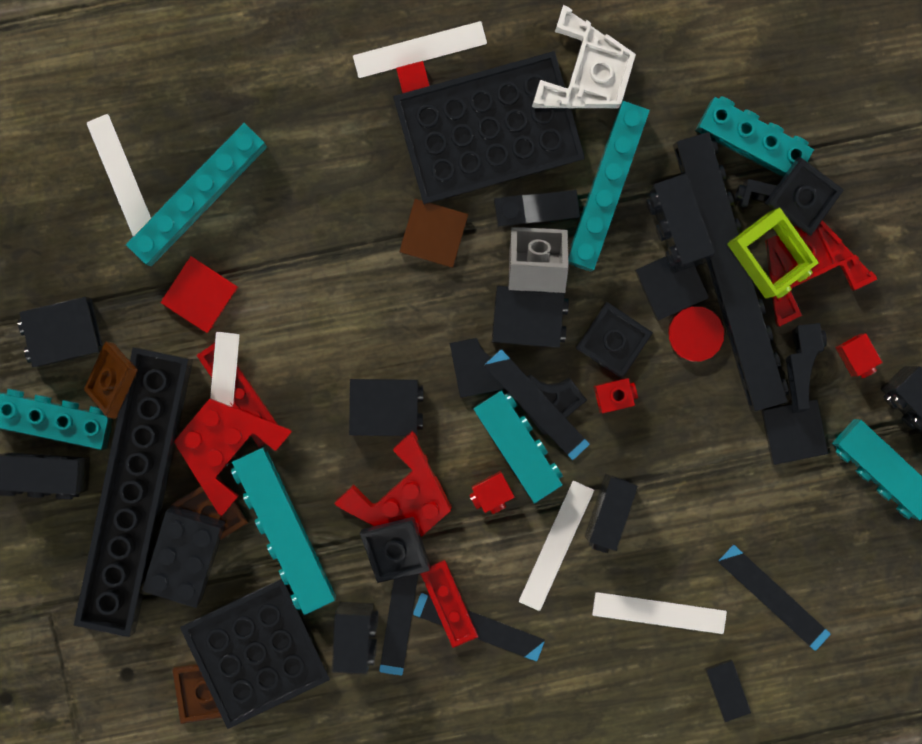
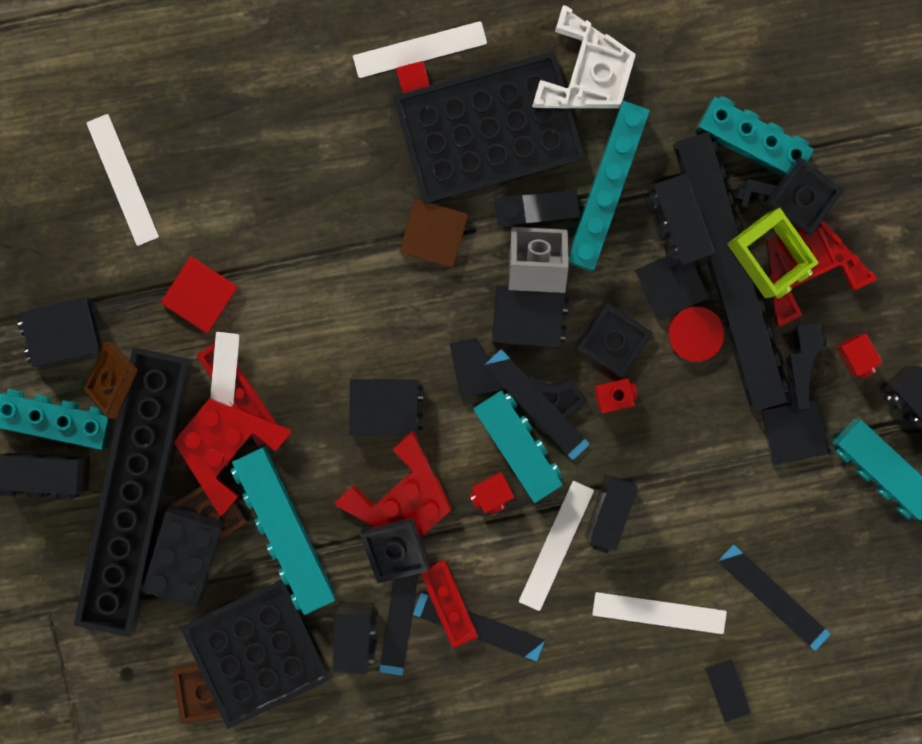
teal brick [126,123,267,267] -> none

